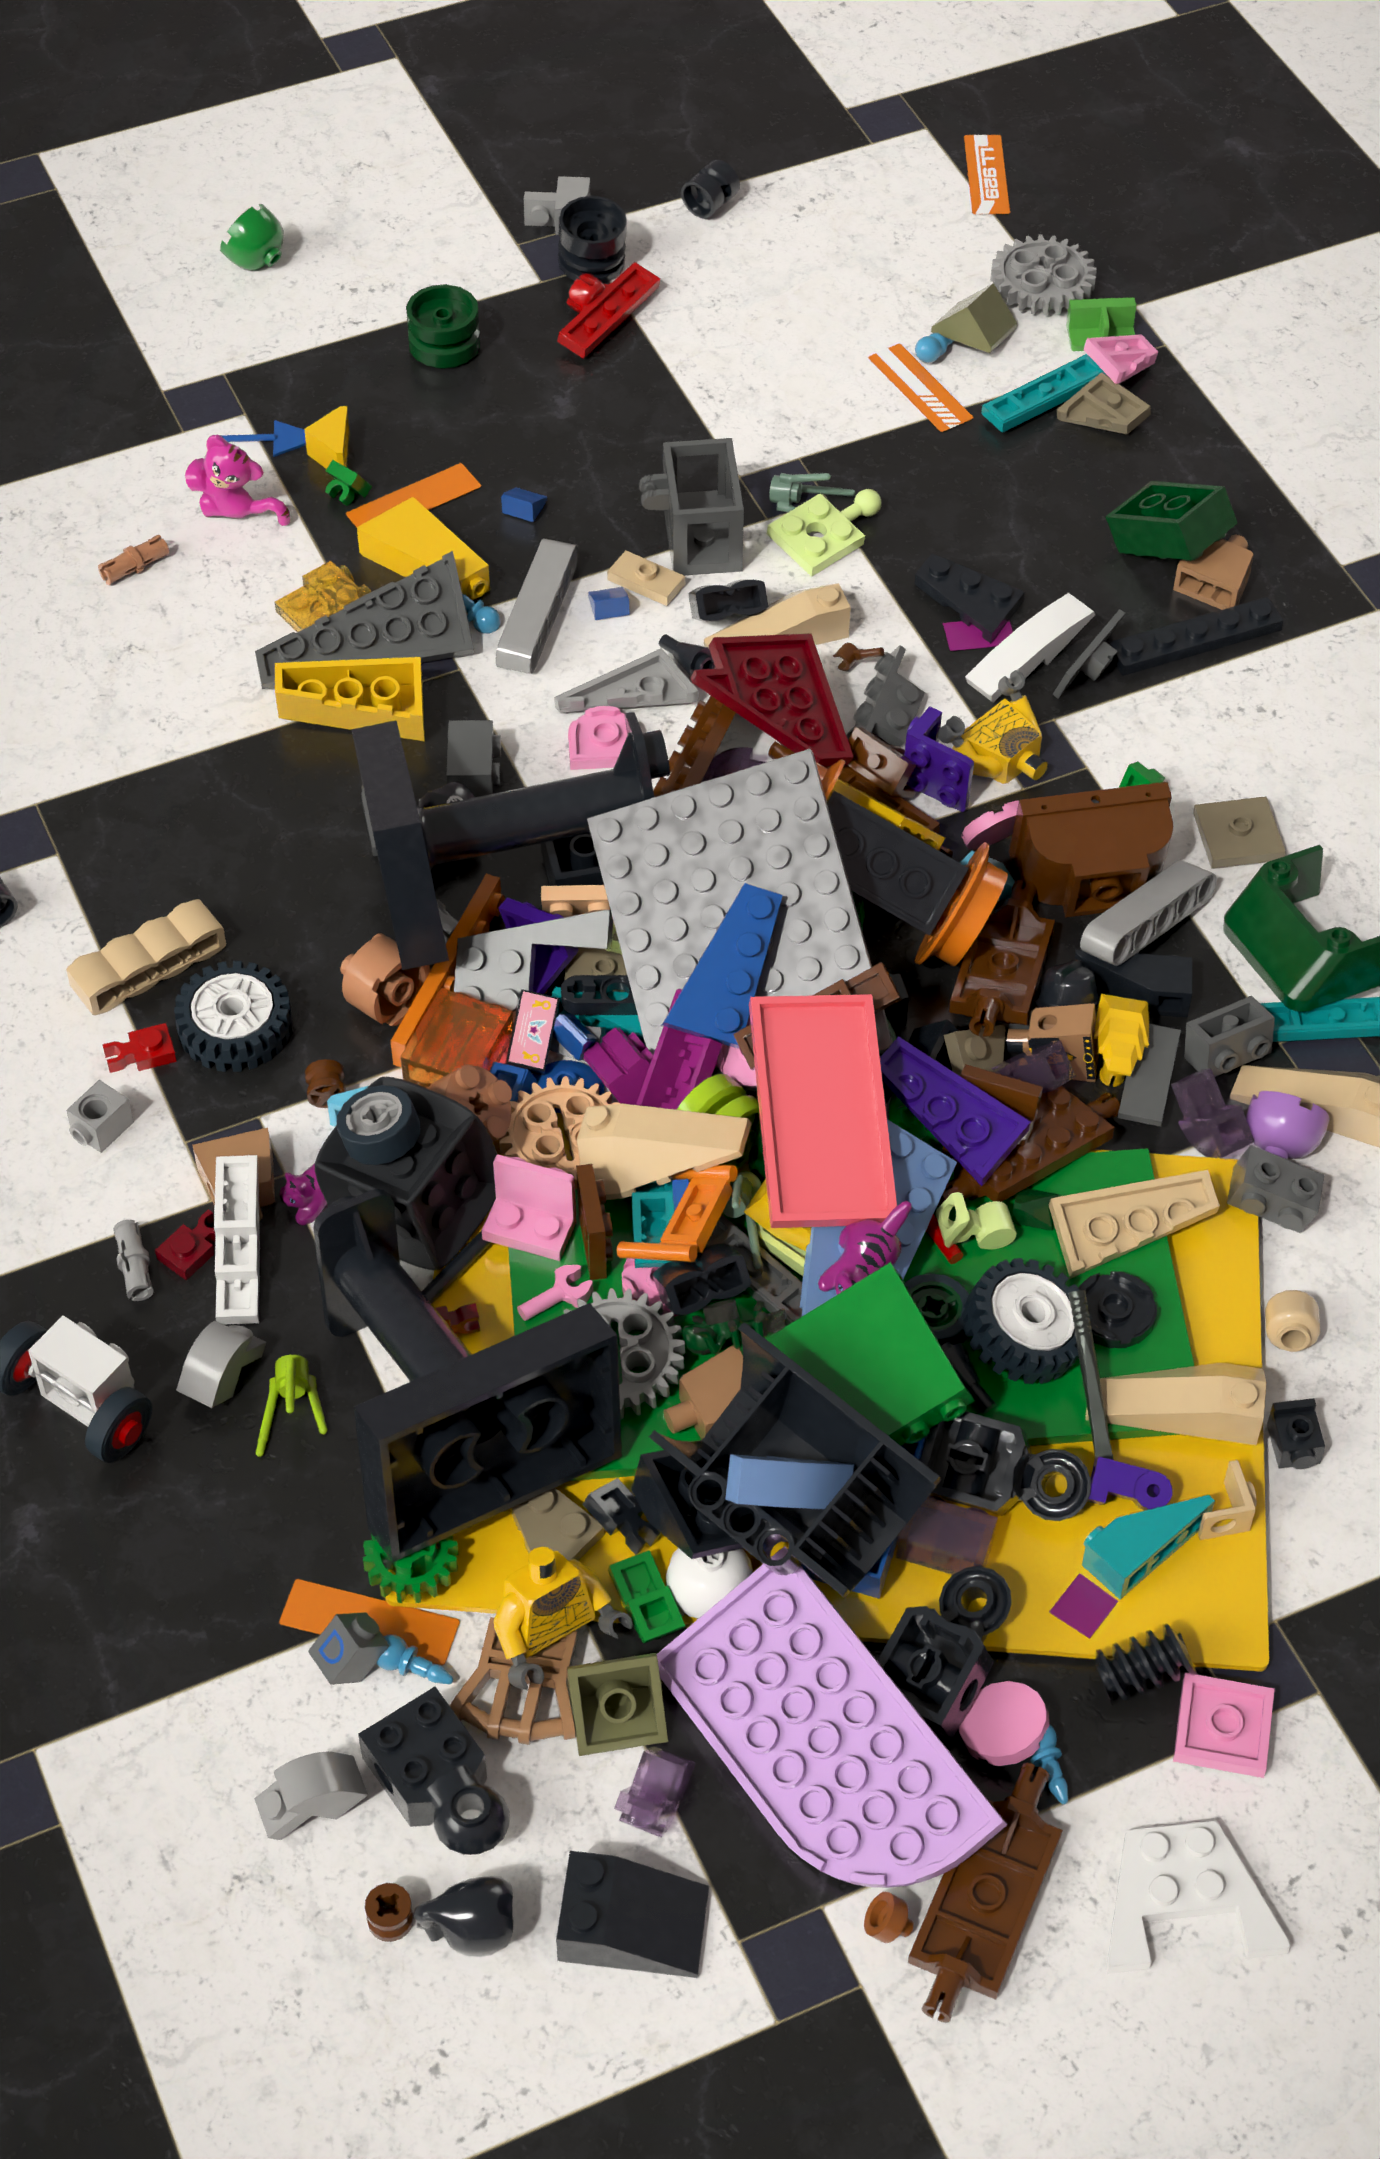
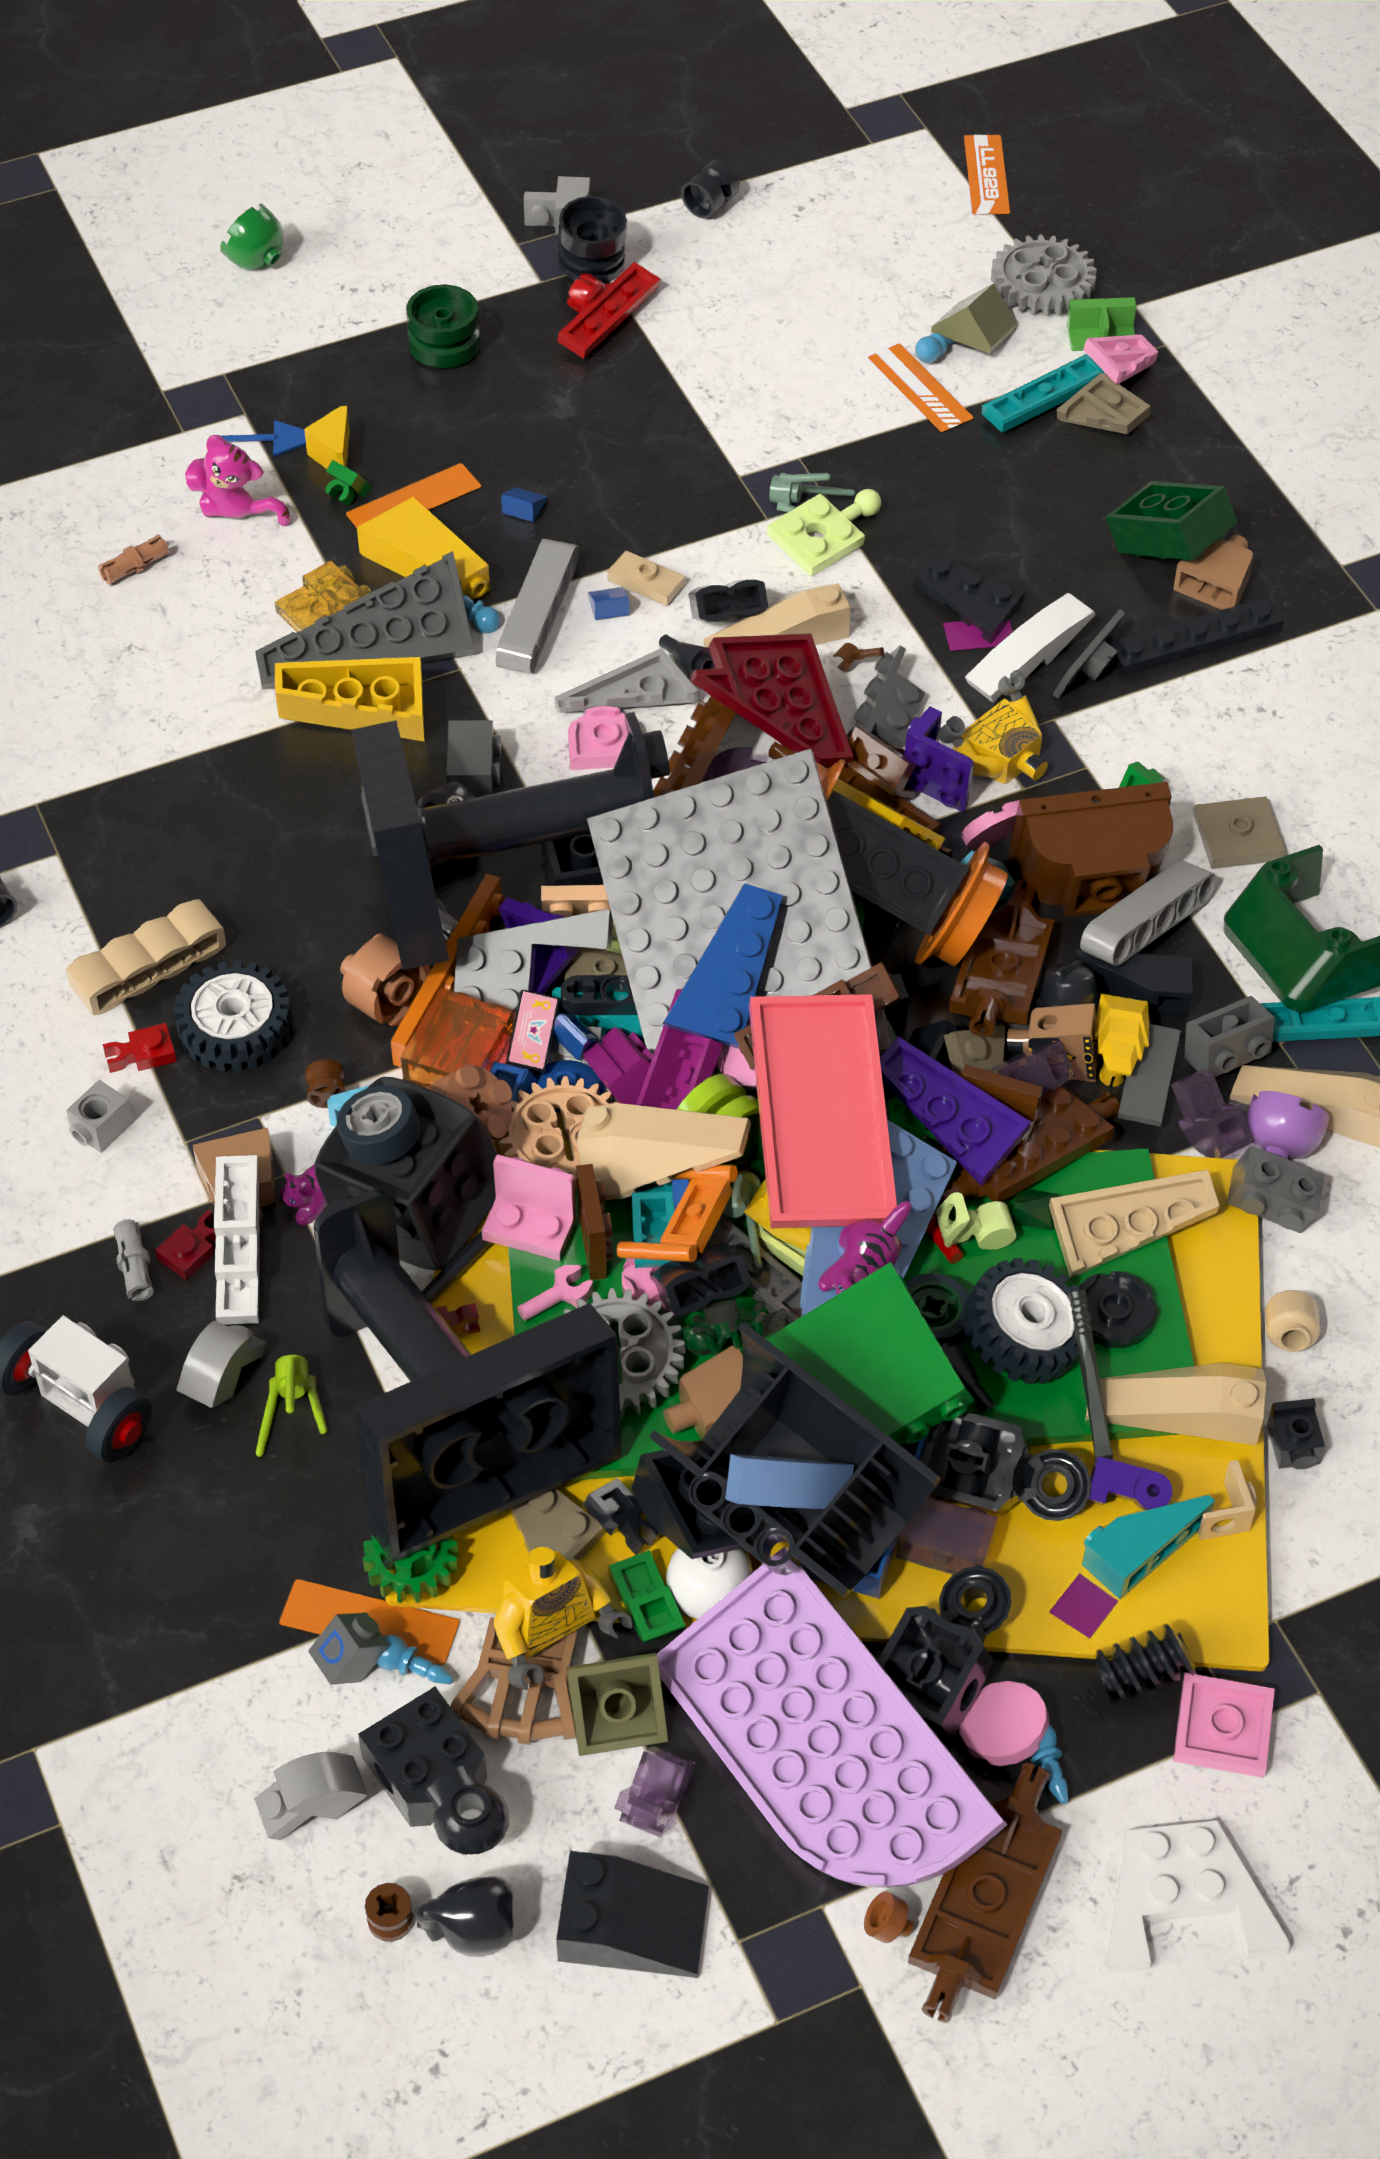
dark grey piece [639,438,744,576] -> none

